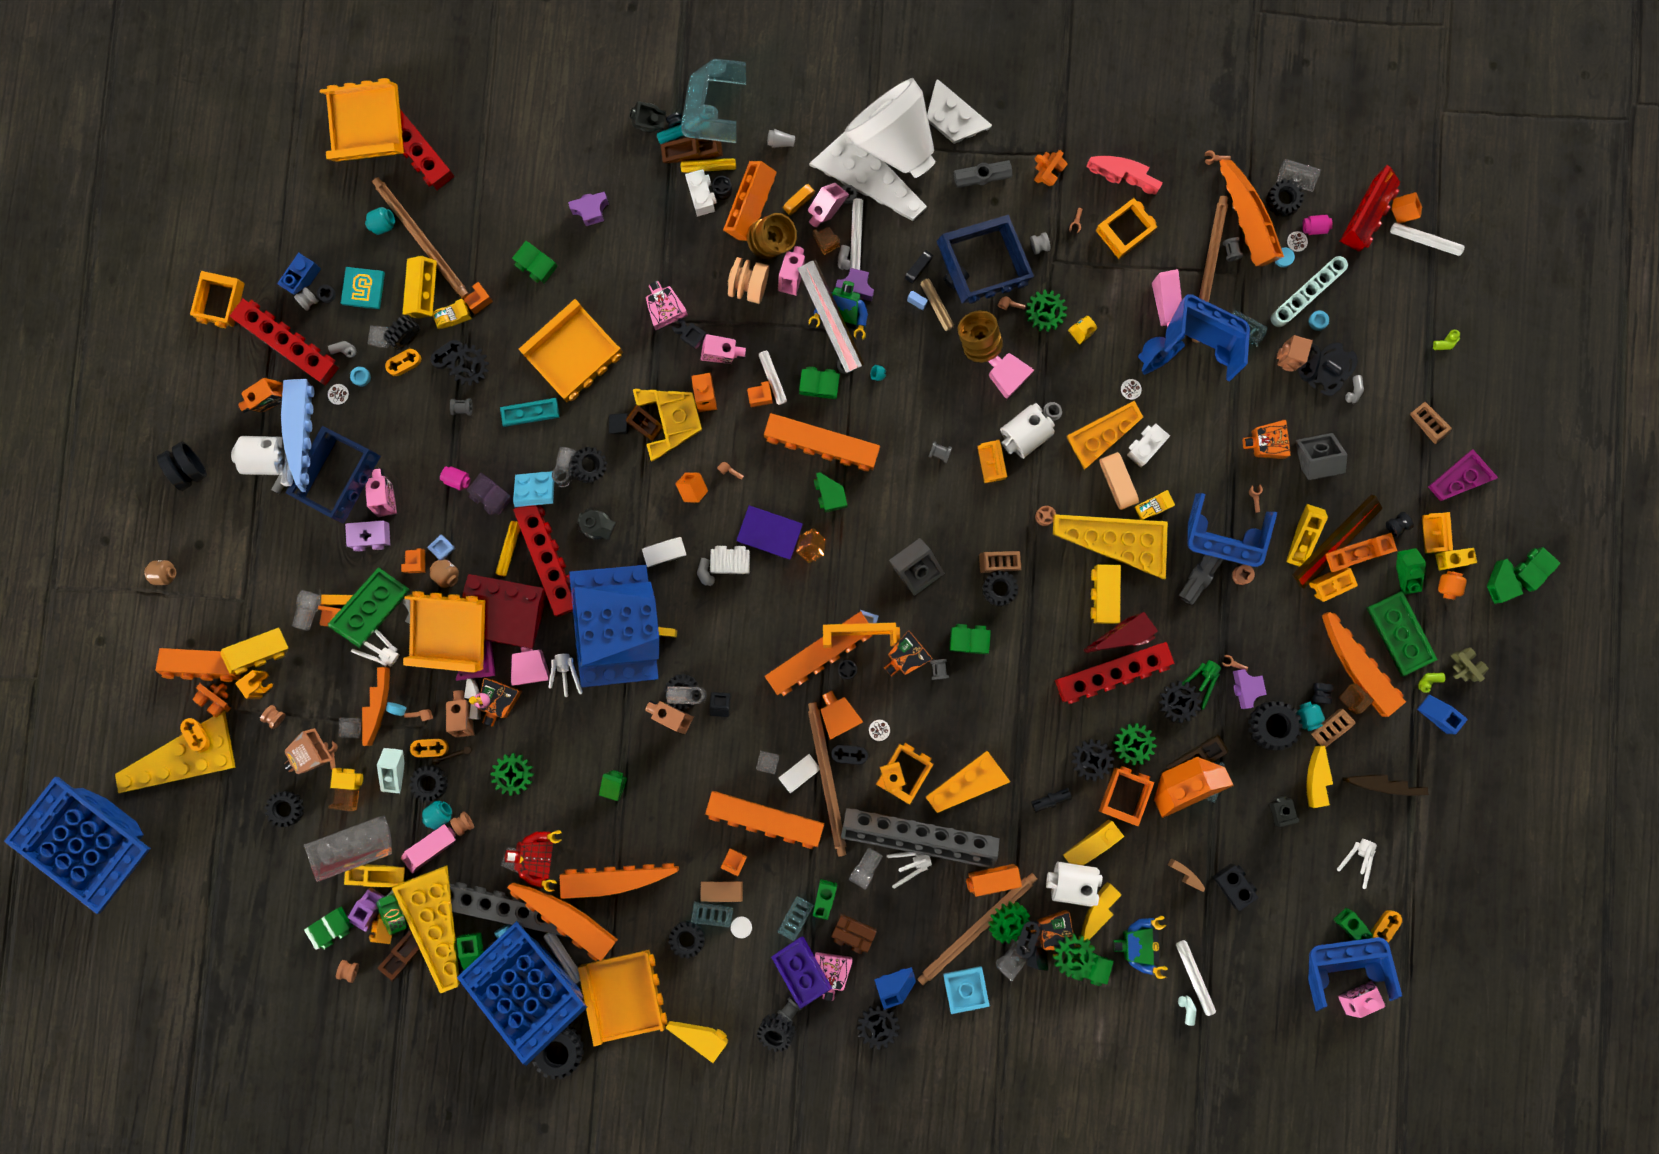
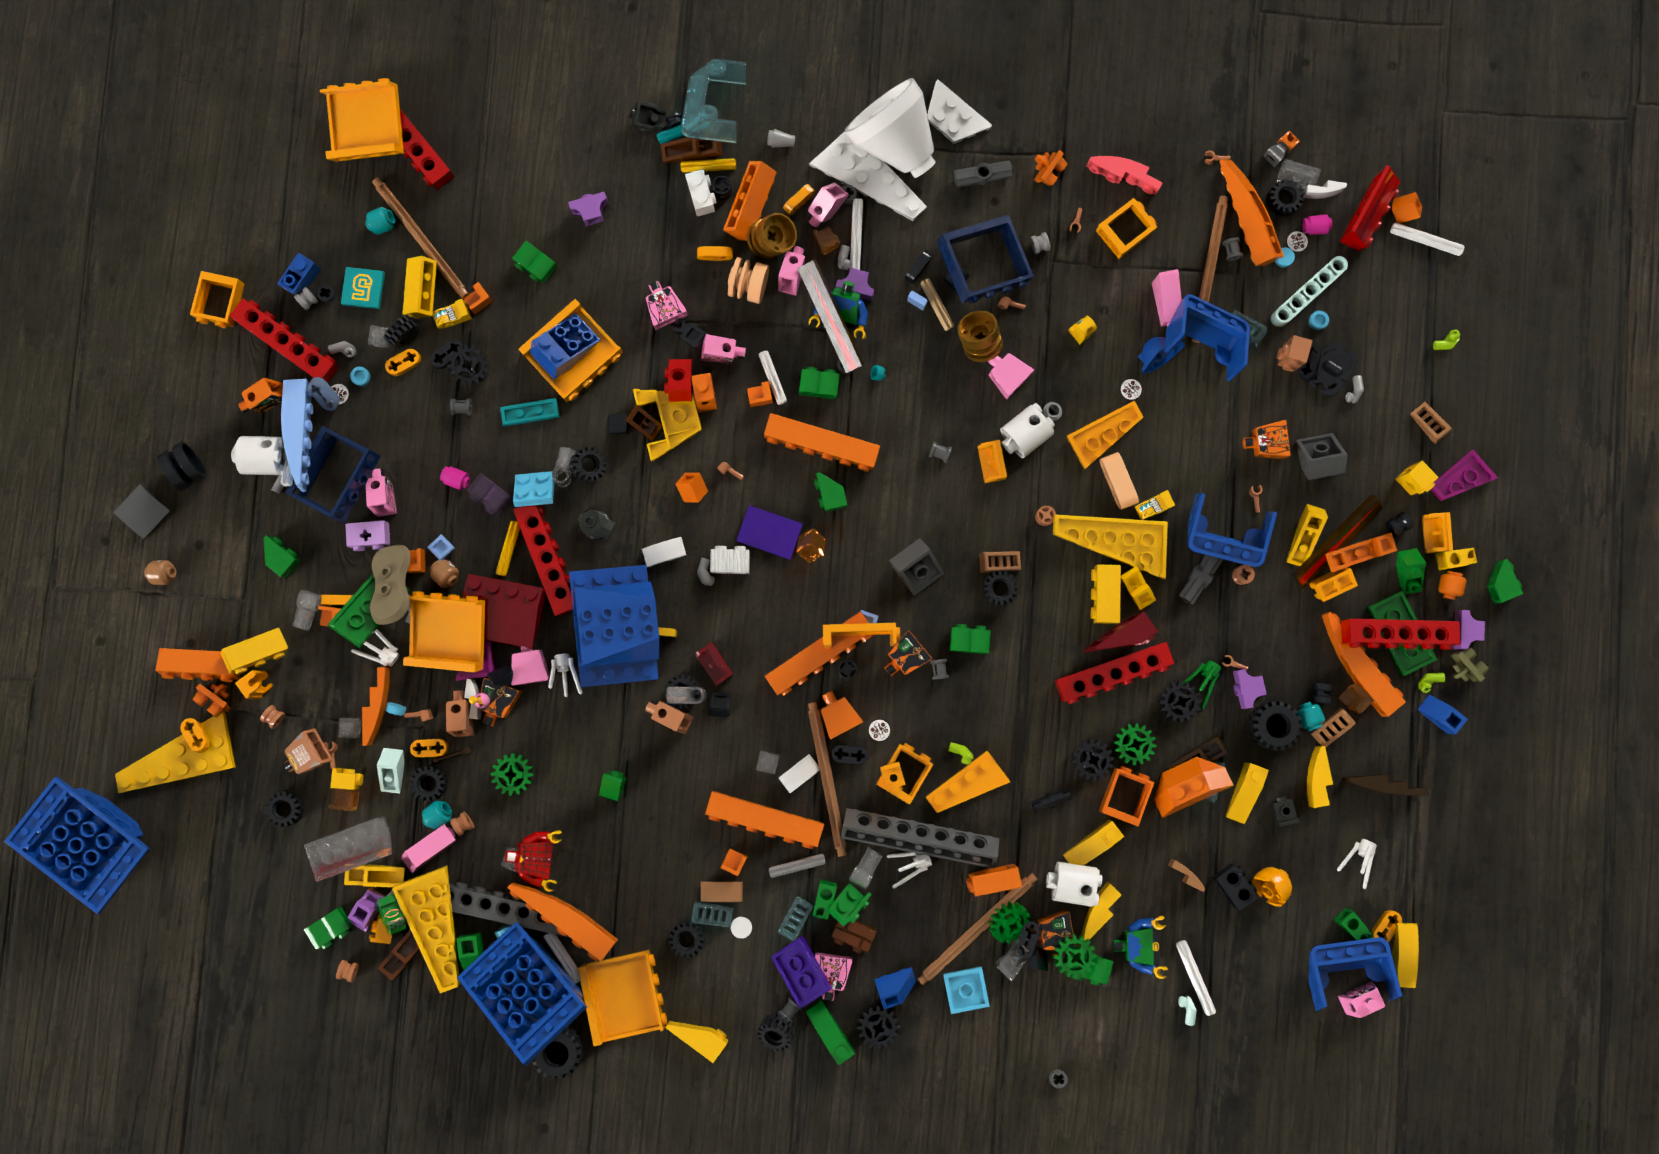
orange slope [560,863,679,899] -> none
green gear [1025,290,1067,332] -> none
white brick [1127,424,1170,467] -> none
green brick [1514,547,1560,592] -> none
none -> dark grey slope [113,484,171,539]
none -> green slope [263,535,301,579]
none -> sand blue beam [307,377,340,411]
none -> dark tan plate [370,545,411,625]
none -> black slope [487,665,513,686]
none -> blue slope [530,313,600,380]
none -> red brick [664,359,693,402]
none -> dark red hinge [695,642,734,686]
none -> light orange beam [697,246,733,261]
none -> light grey axle [769,854,826,878]
none -> green slope [805,1000,855,1066]
none -> green bracket [826,883,872,927]
none -> lime arm [948,742,974,765]
none -> dark grey bush [1049,1069,1068,1089]
none -> yellow slope [1121,566,1156,610]
none -> yellow slope [1225,762,1269,824]
none -> light orange cylinder [1251,867,1292,907]
none -> dark grey leg [1263,131,1300,167]
none -> white slope [1302,180,1347,199]
none -> red brick [1341,619,1460,650]
none -> yellow slope [1392,923,1419,988]
none -> yellow brick [1395,460,1439,495]
none -> medium lavender brick [1453,610,1485,650]

